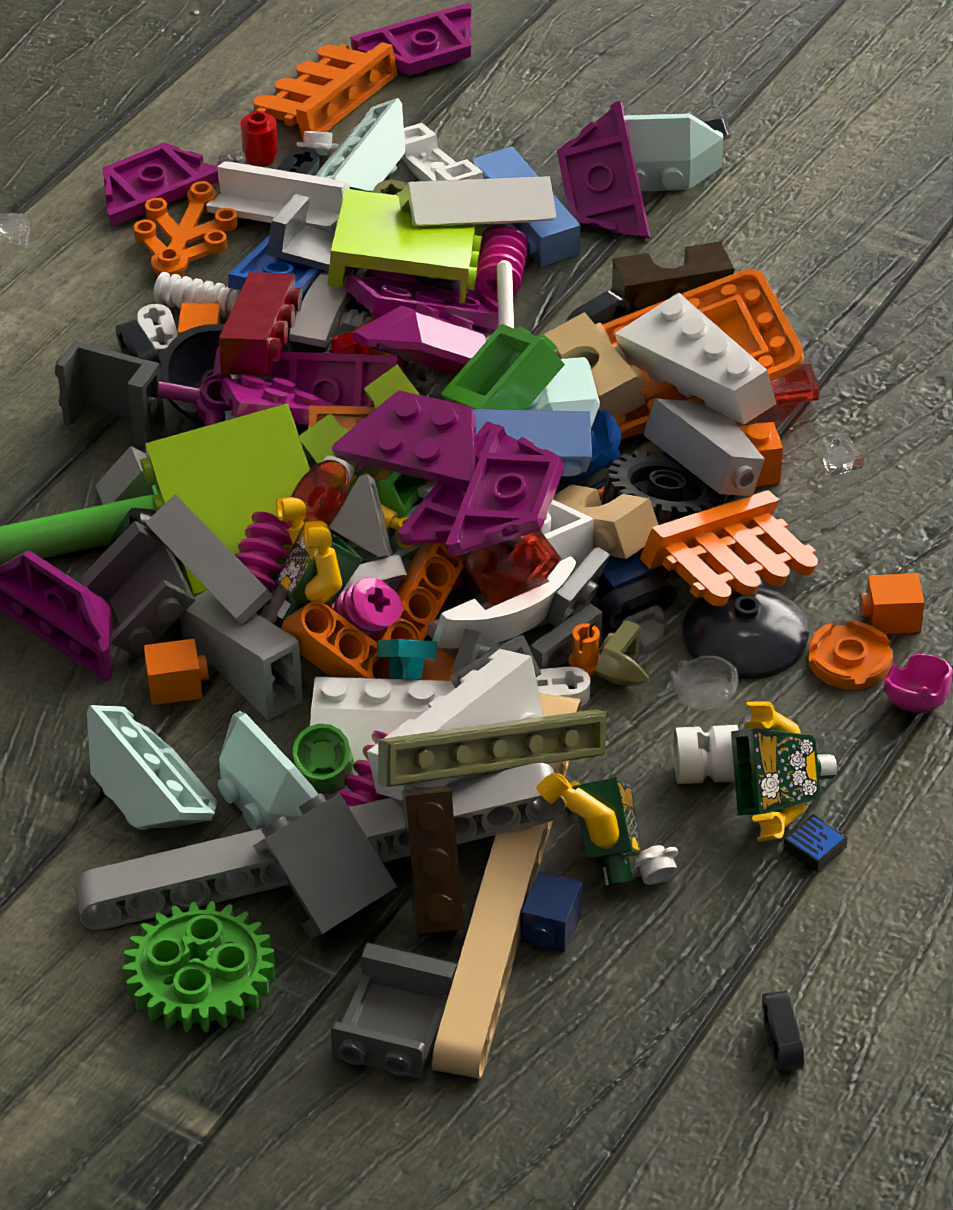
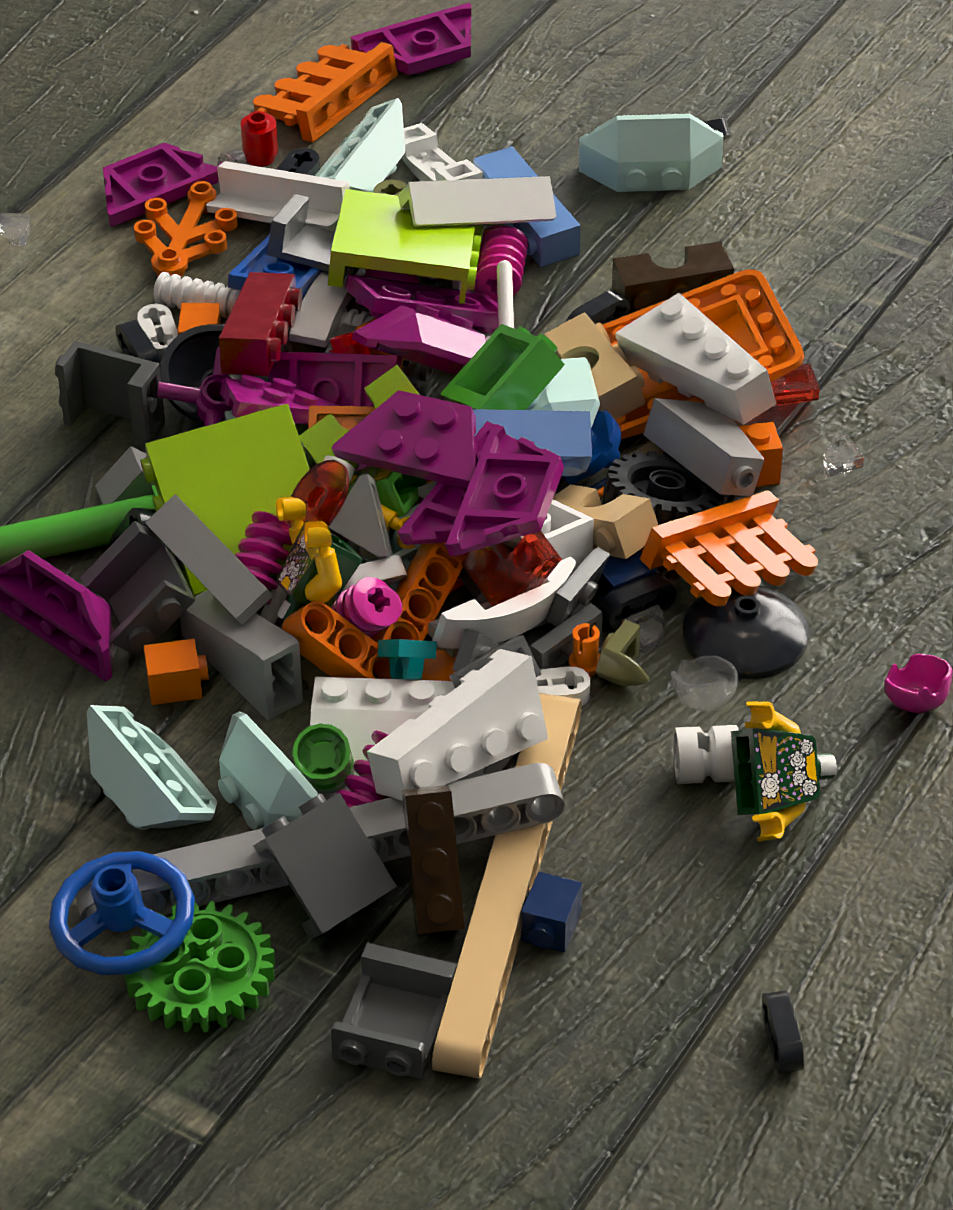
white plate [296,131,338,155] -> none
olive tile [378,709,606,787] -> none
torso [536,773,641,886] -> none
magenta wing [557,101,651,239] -> none
white plate [632,845,679,885] -> none
black tile [783,814,848,872] -> none
orange tile [808,621,893,690] -> none
orange brick [859,573,925,634] -> none
none -> blue piece [49,851,195,976]

